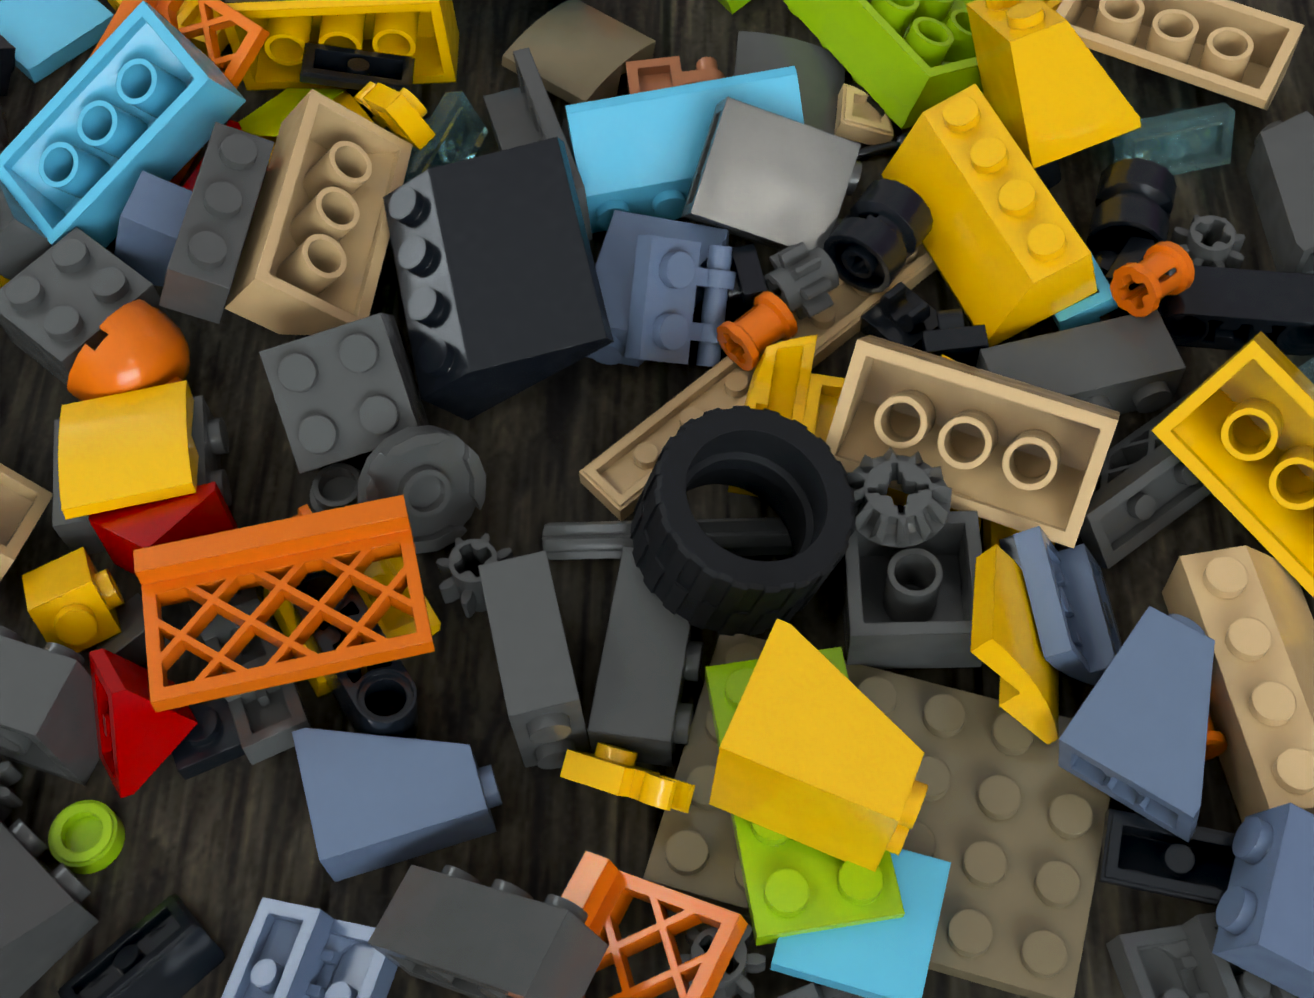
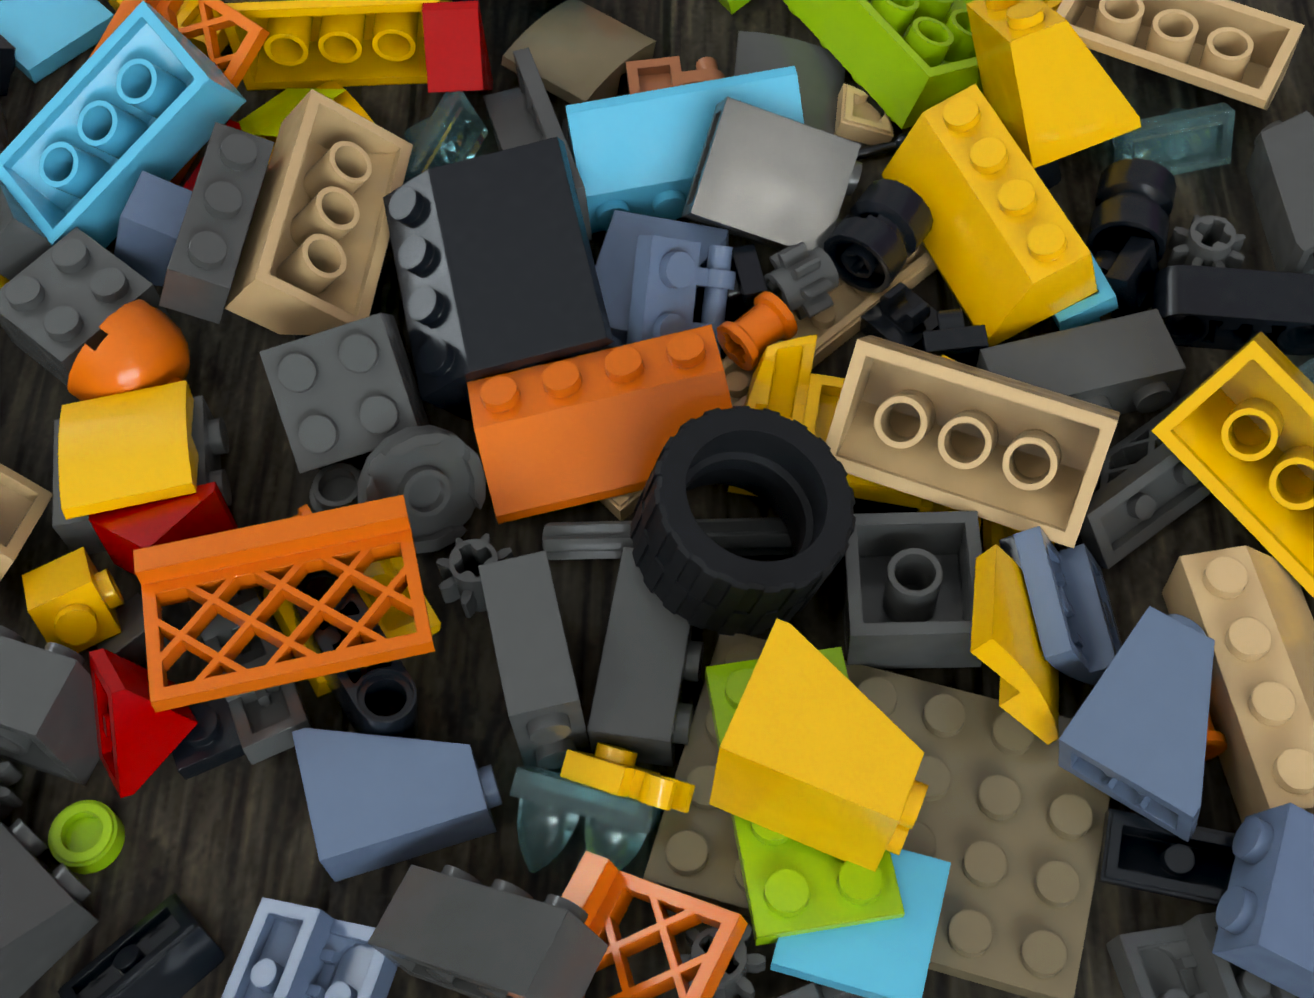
black slope [300,42,415,93] -> none
yellow plate [354,81,436,150] -> none
dark grey gear [846,447,952,548] -> none
orange bush [1110,241,1195,317] -> none
none -> red slope [422,1,493,93]
none -> orange slope [467,324,733,524]
none -> clear light blue tile [509,766,662,873]

